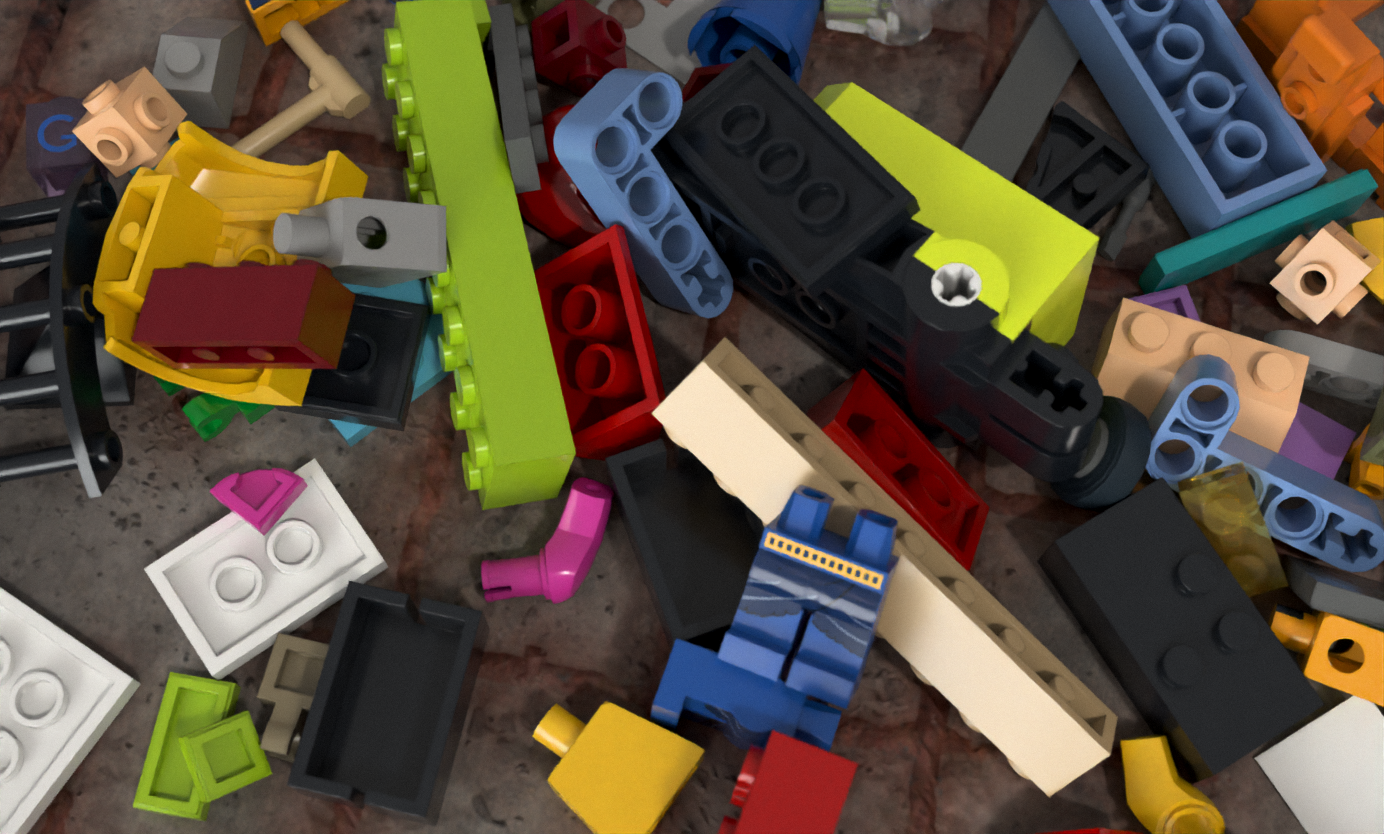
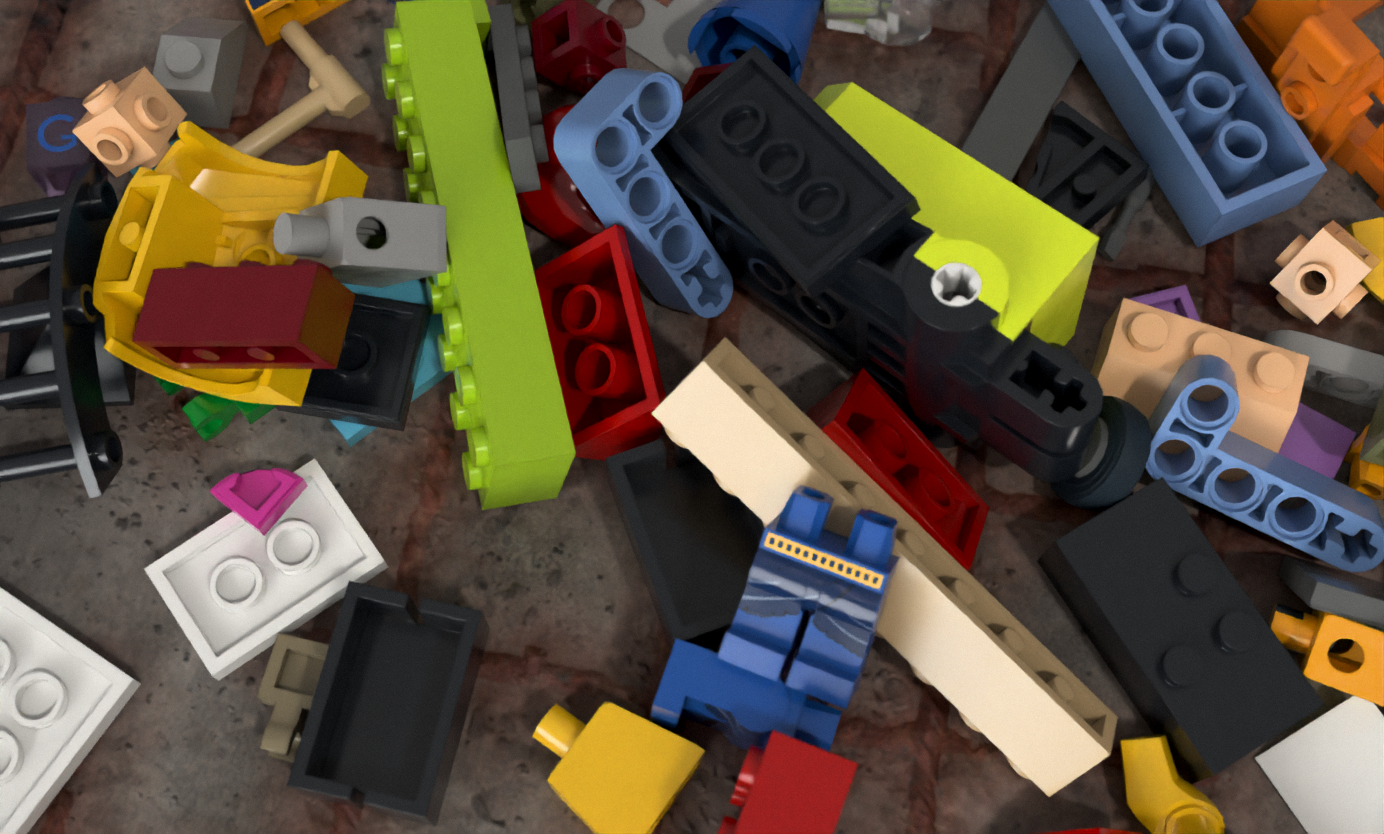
lime tile [132,672,241,822] -> none
lime tile [177,710,272,803] -> none
dark pink arm [481,477,614,604] -> none
teal tile [1138,169,1378,295] -> none
clear yellow plate [1177,461,1289,597] -> none

